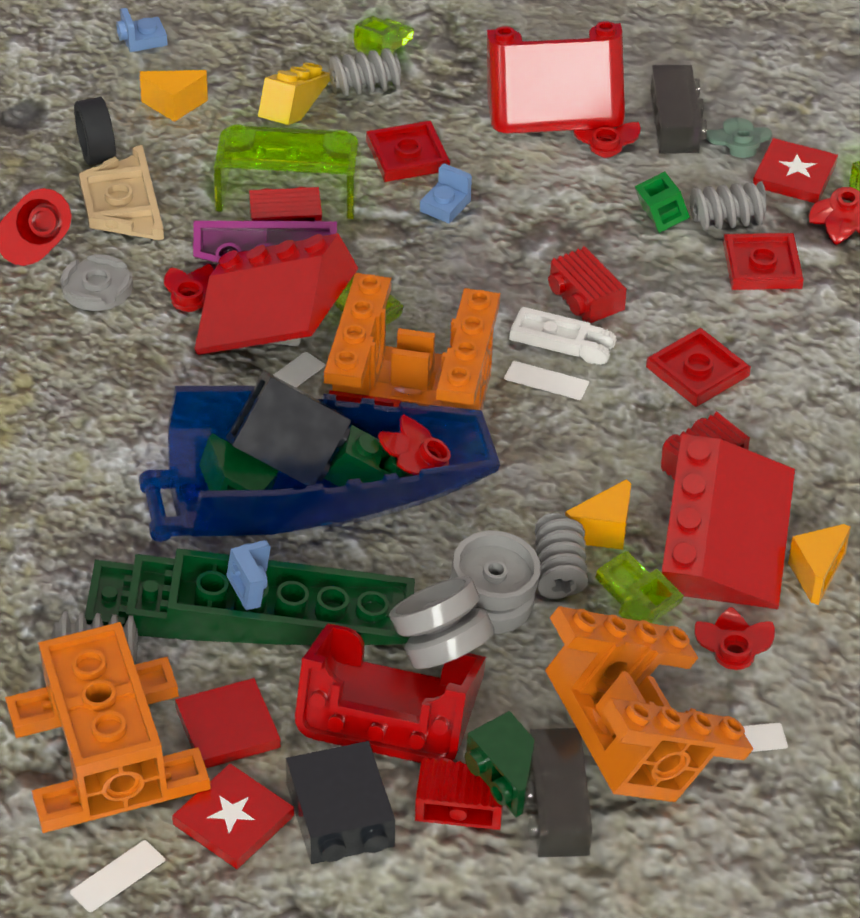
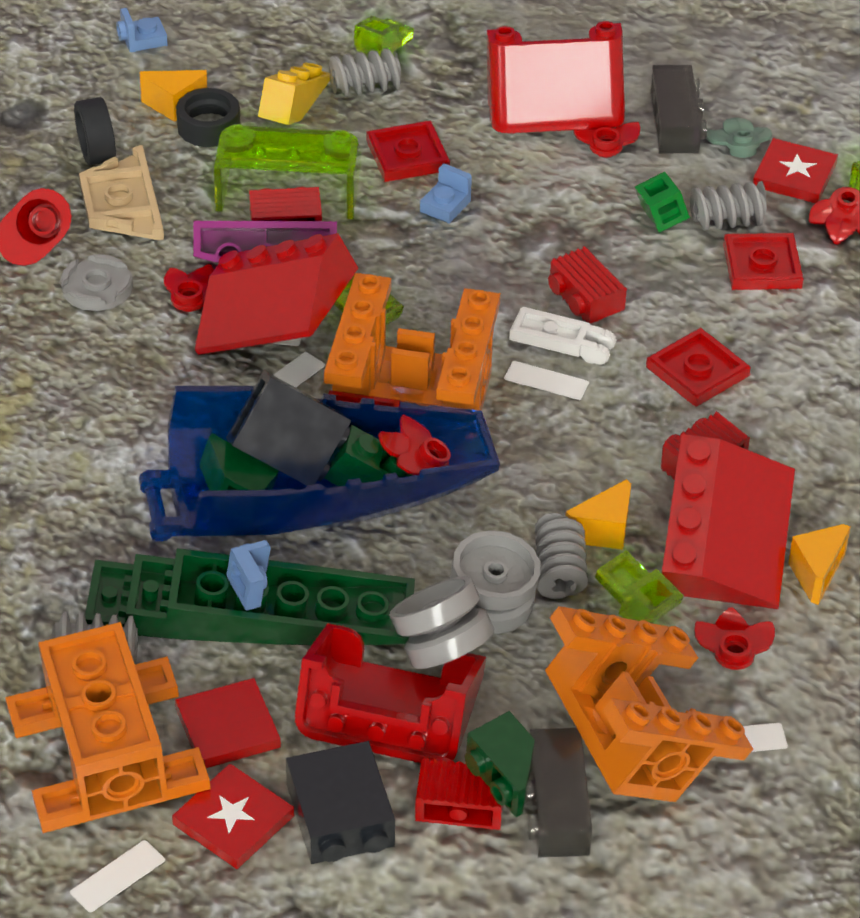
none -> black tyre [176,88,241,147]

